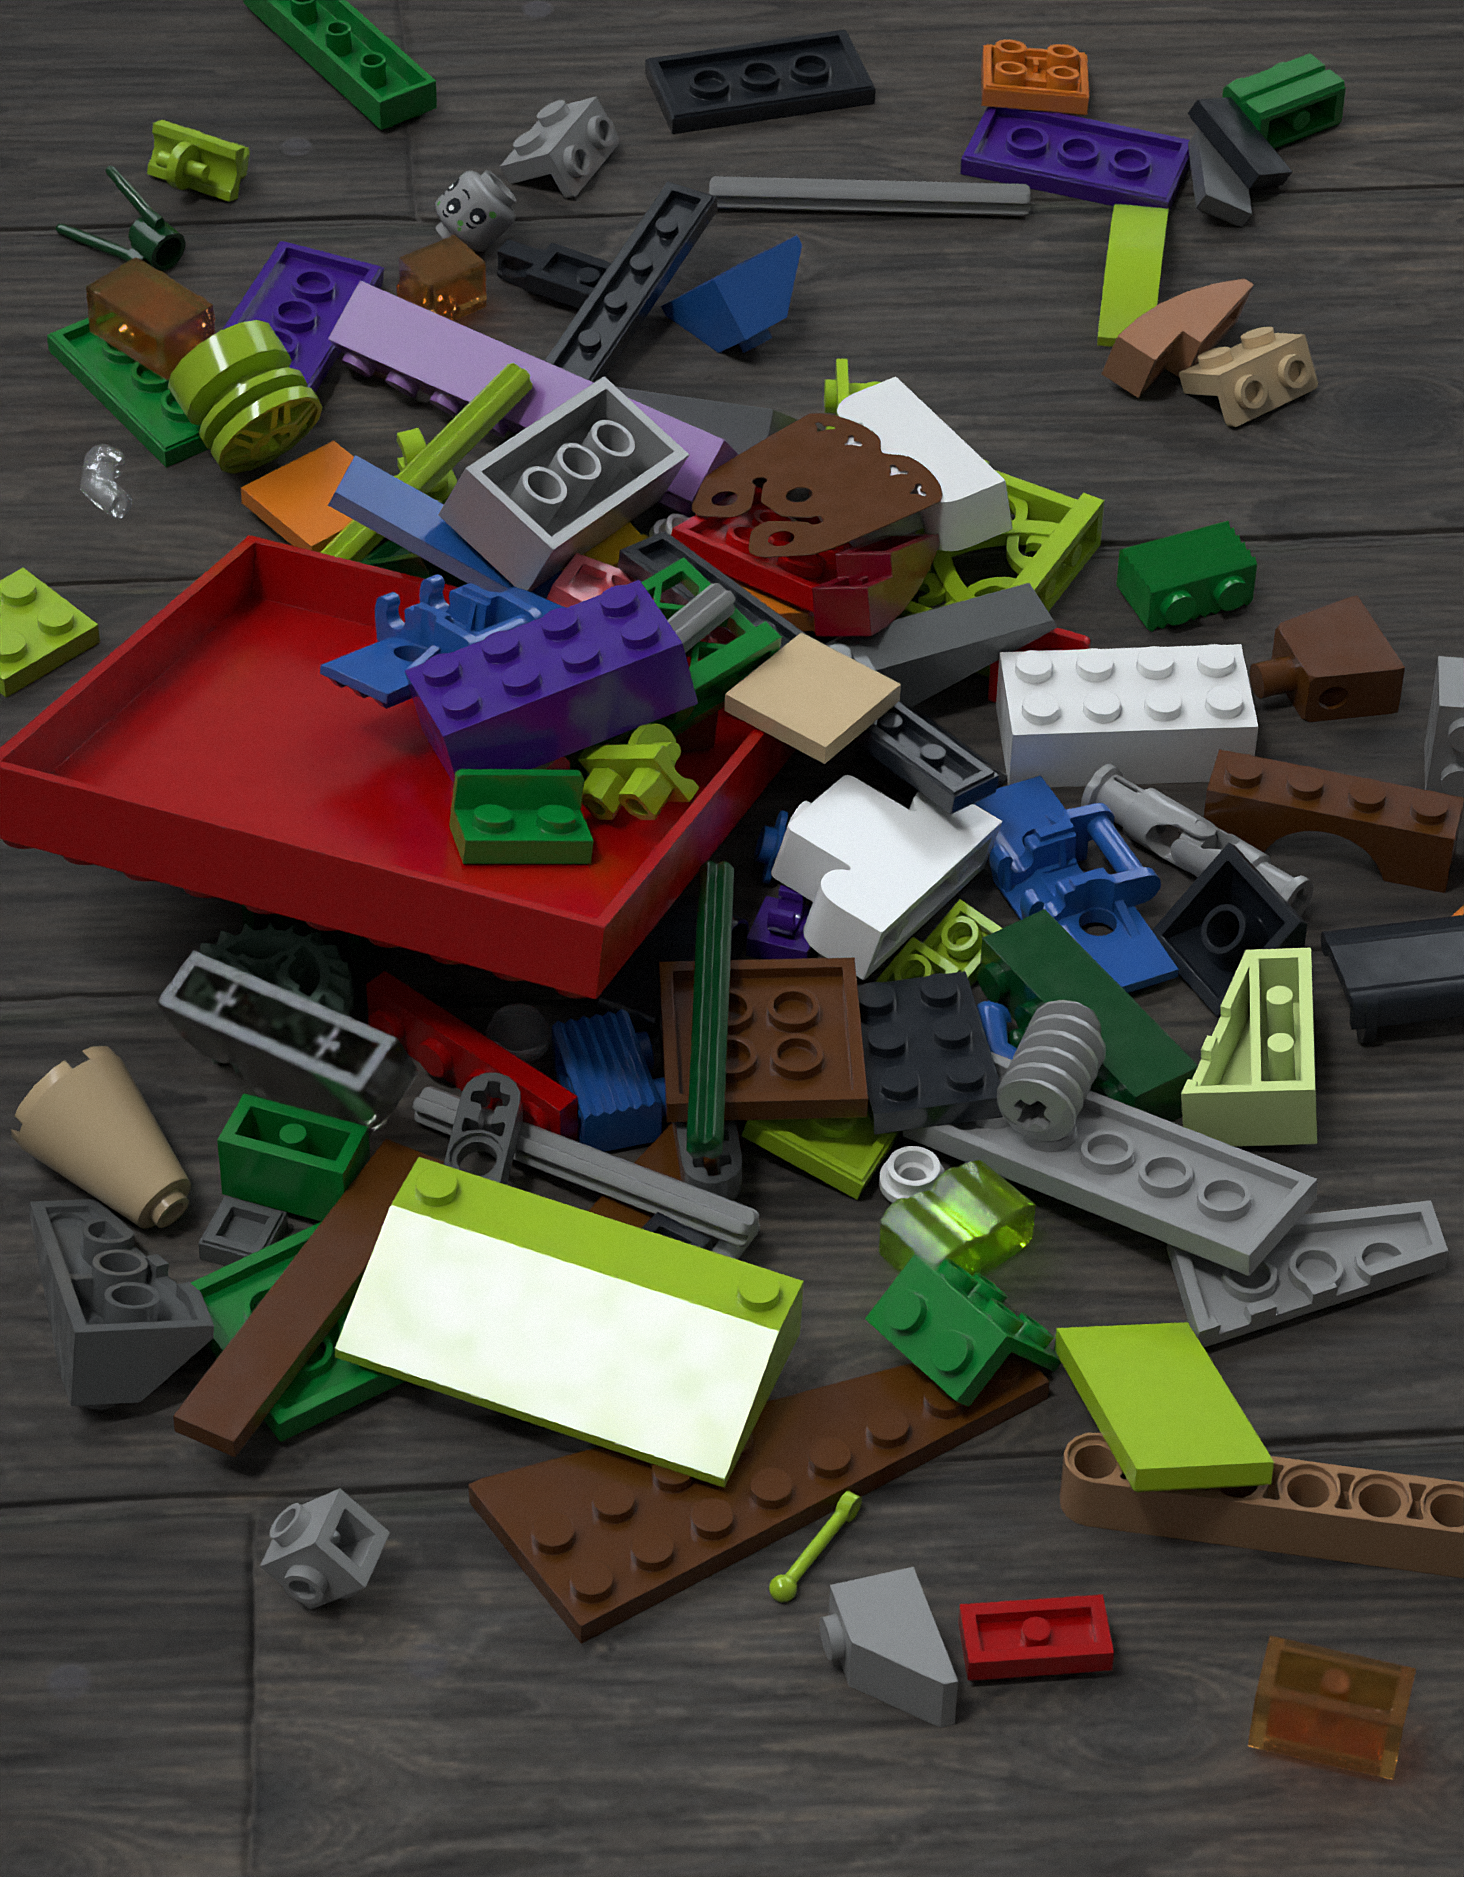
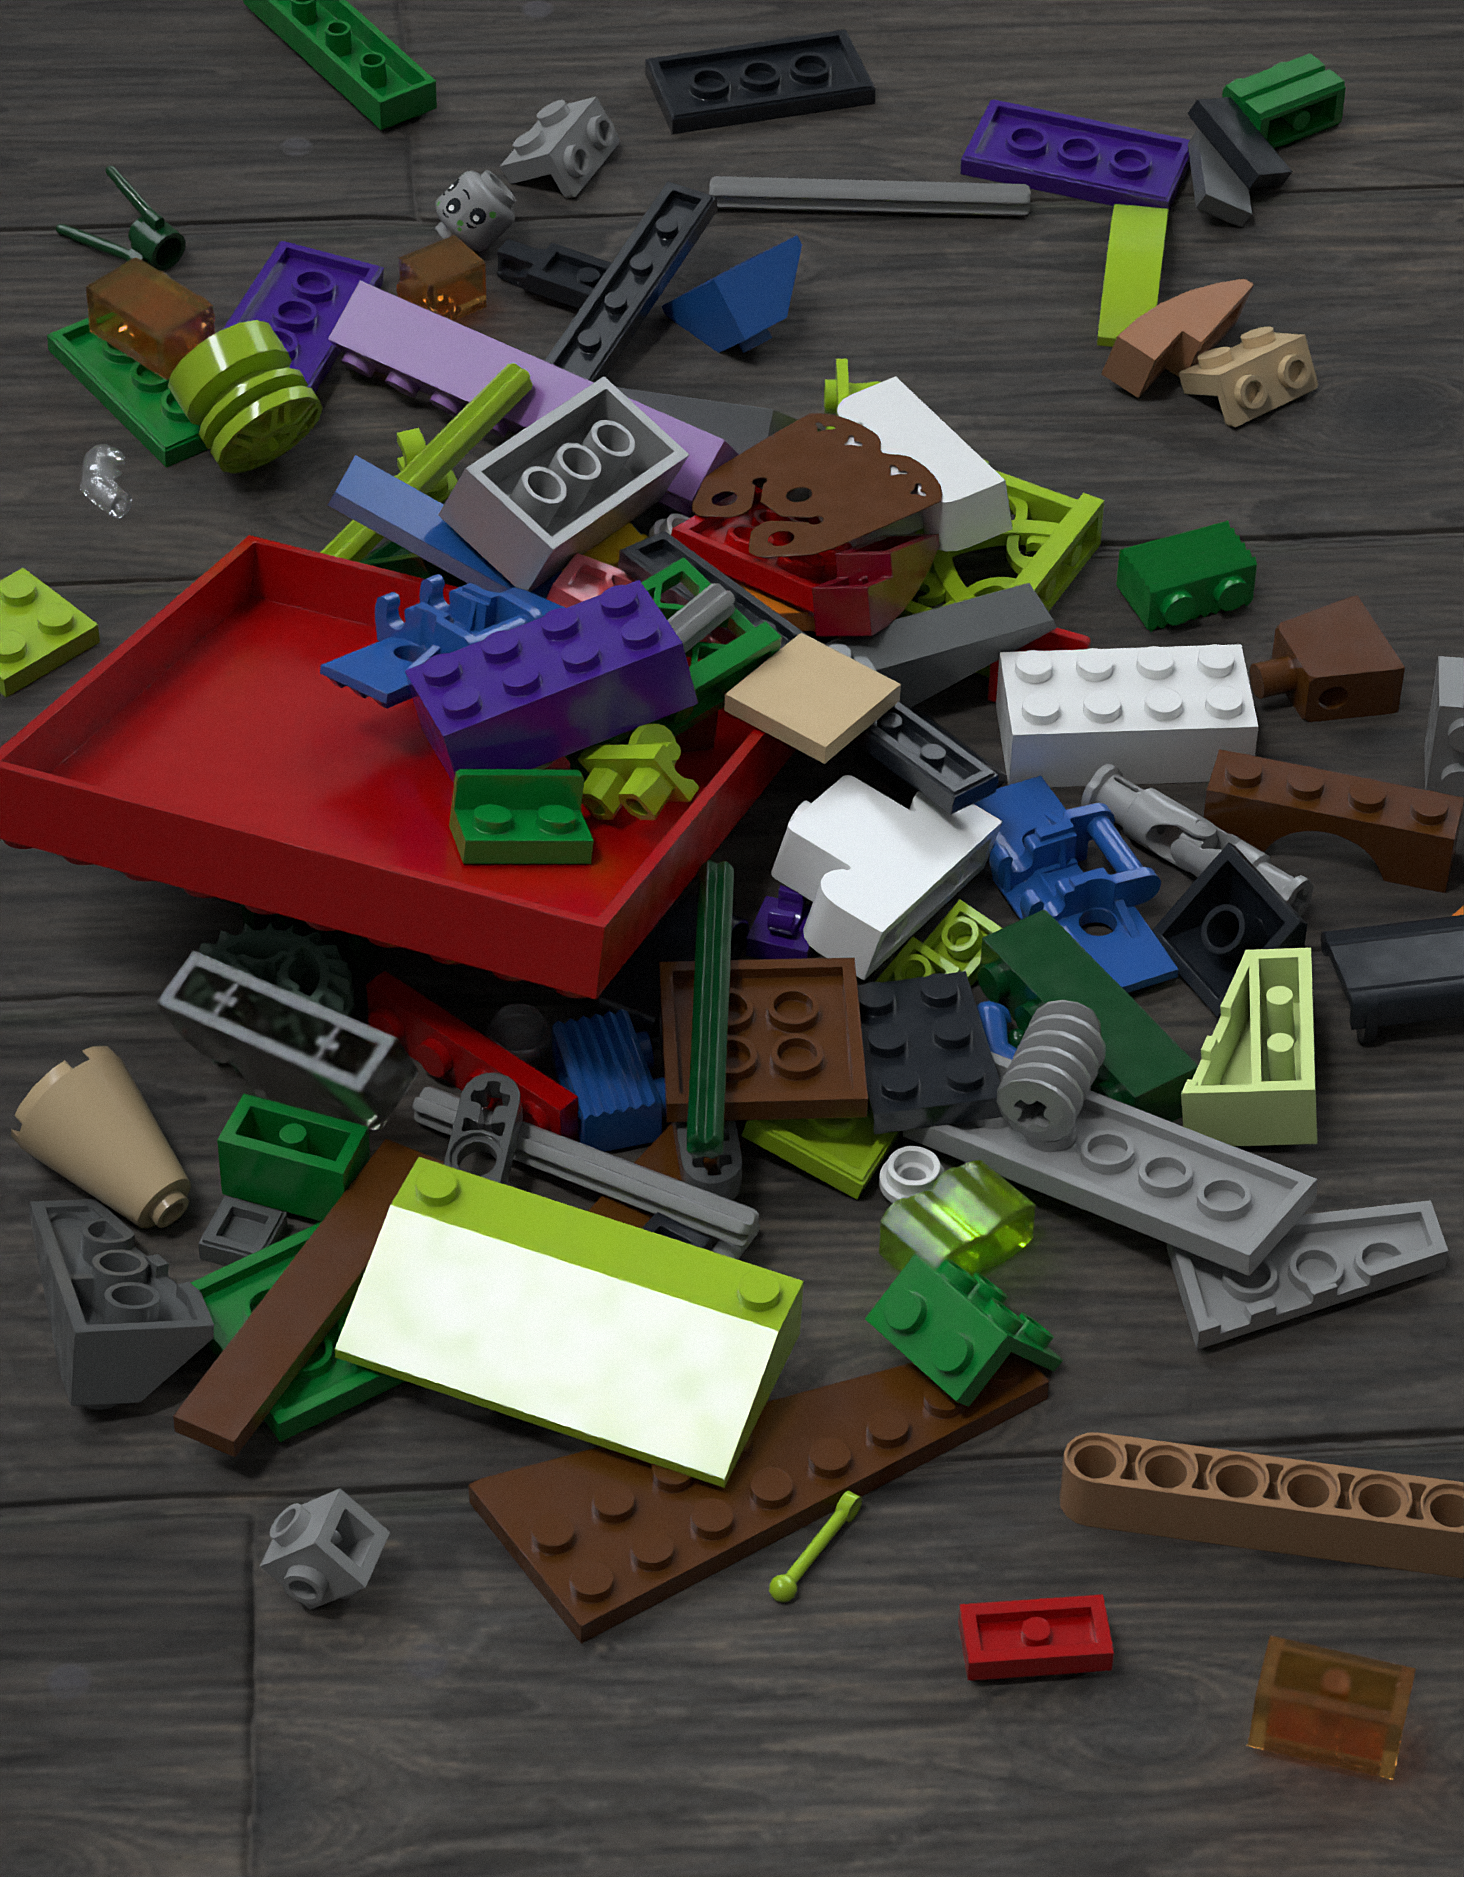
lime hips [147,120,250,202] -> none
orange tile [241,440,354,553] -> none
blue plate [754,810,788,884] -> none
light grey slope [819,1567,958,1728] -> none
orange tile [981,40,1089,115] -> none
lime tile [1054,1322,1274,1492] -> none

